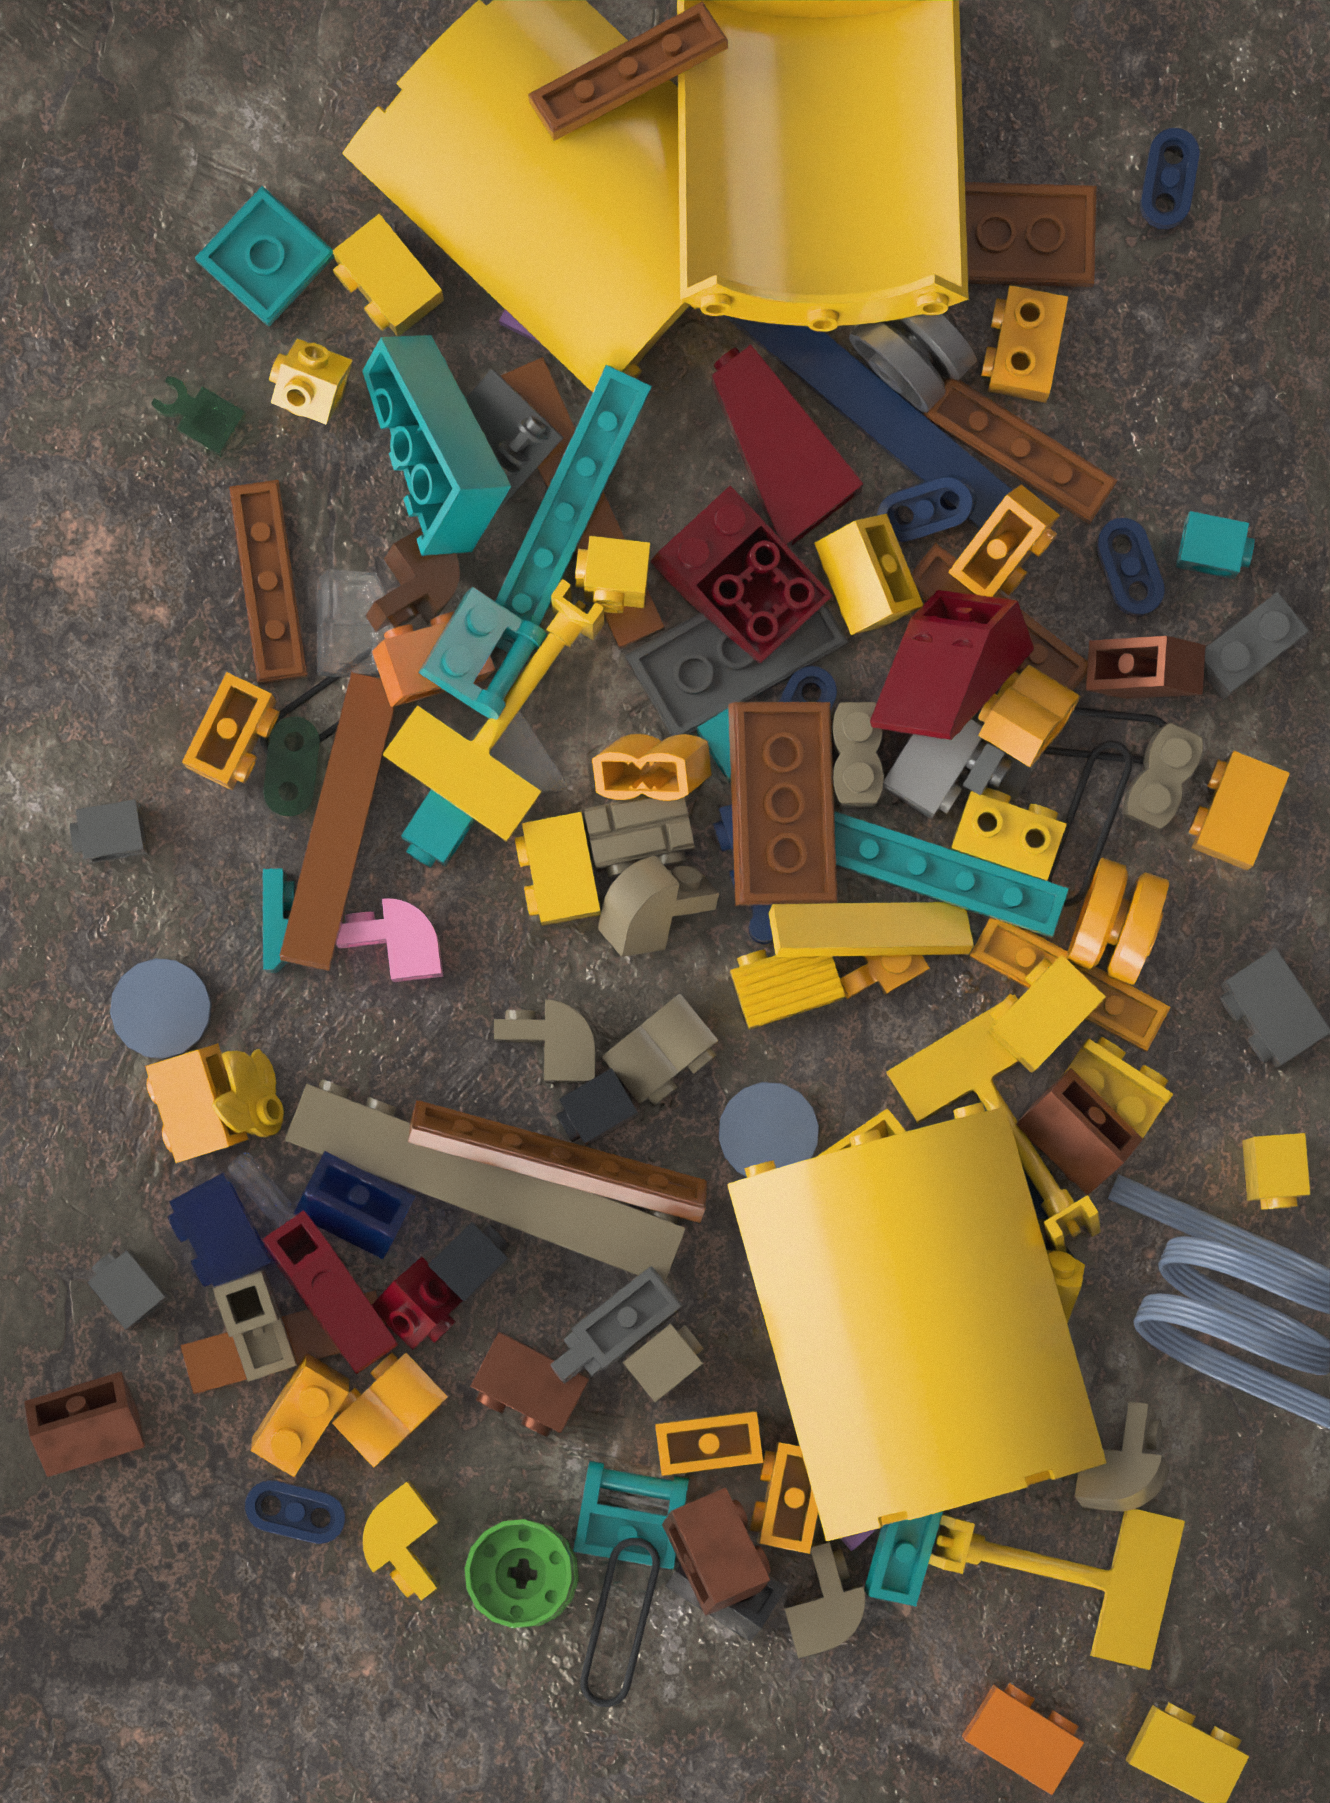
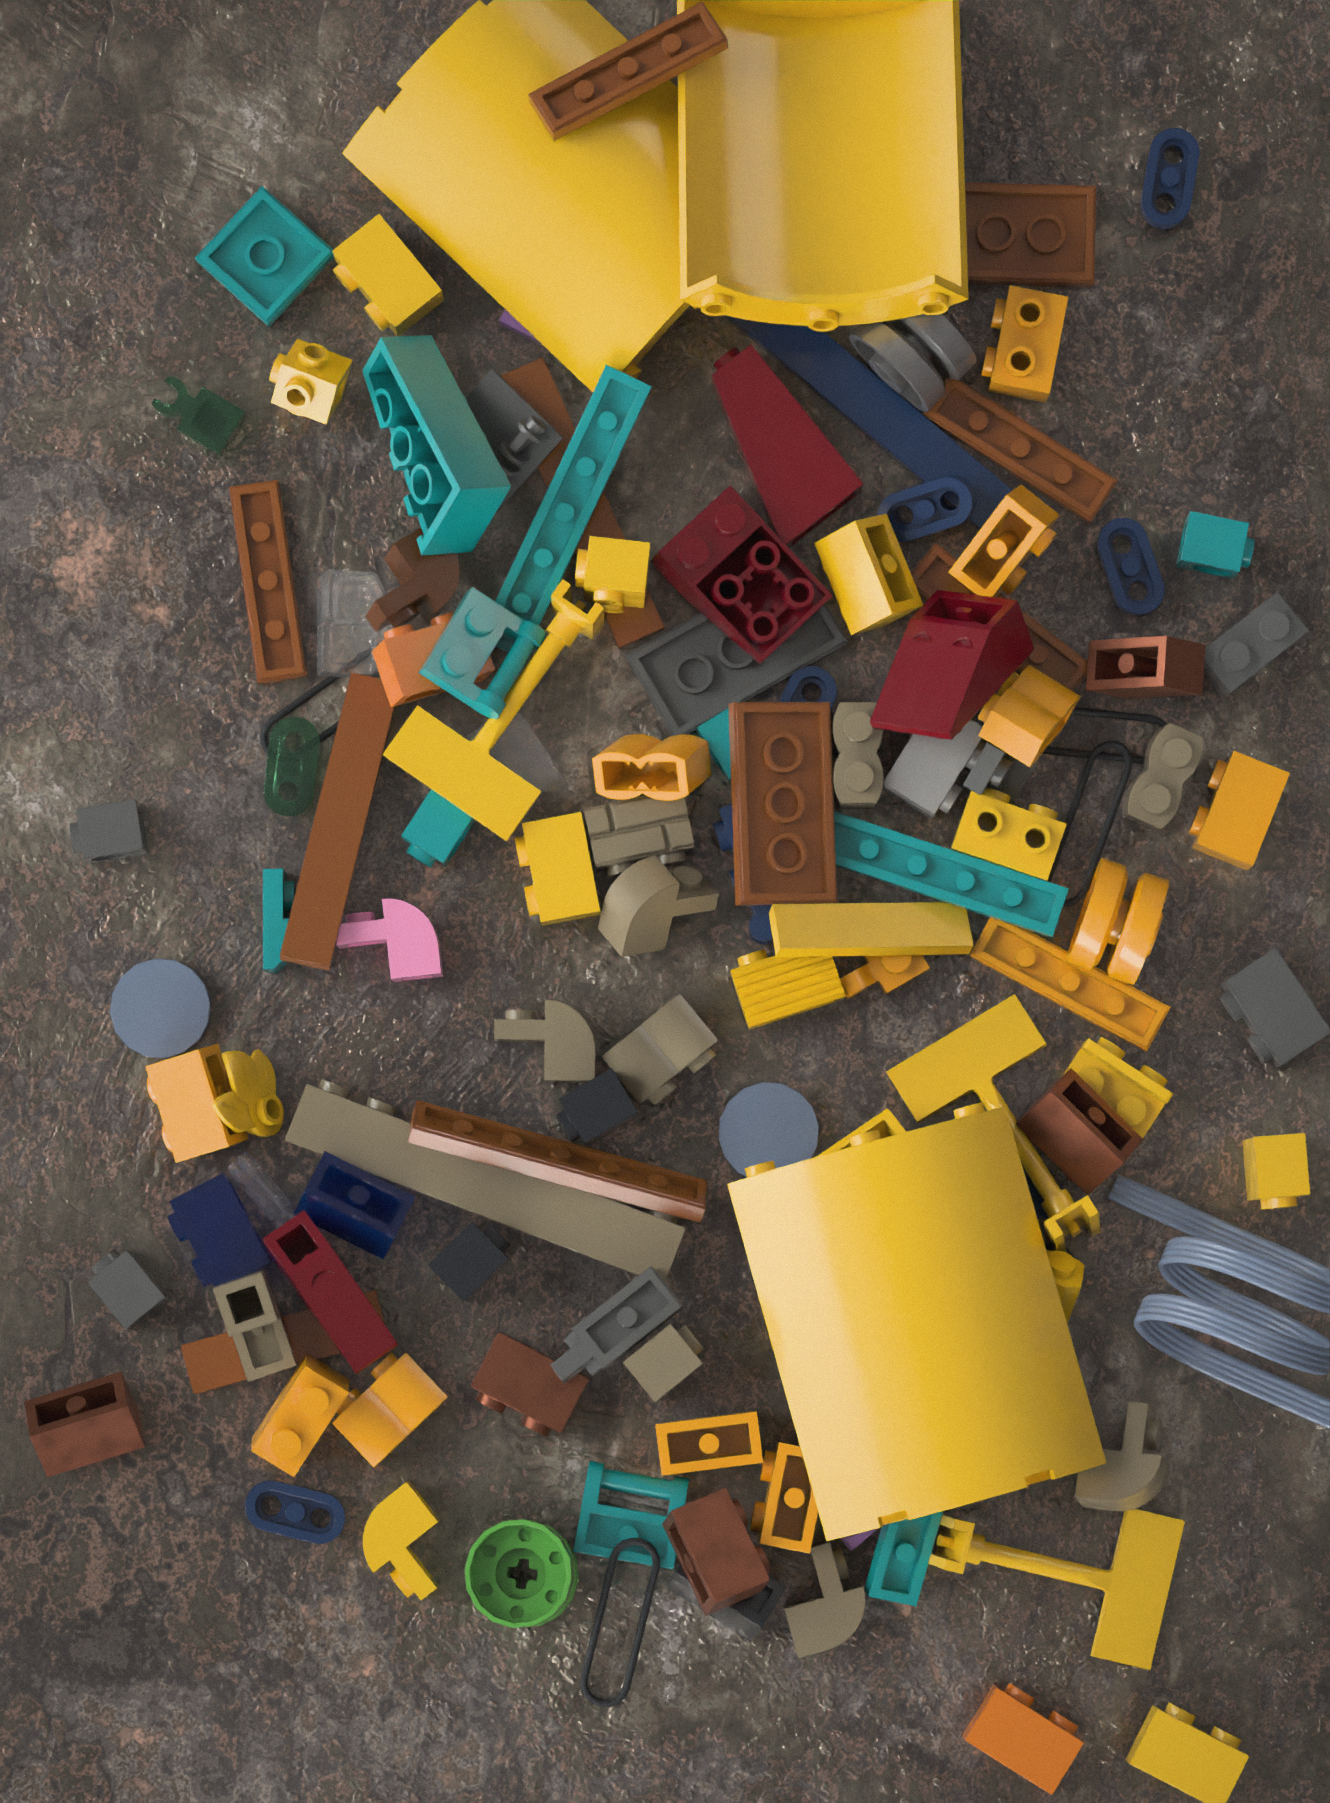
light orange brick [182,672,279,791] -> none
dark red brick [372,1256,463,1350] -> none
yellow brick [988,955,1106,1073] -> none

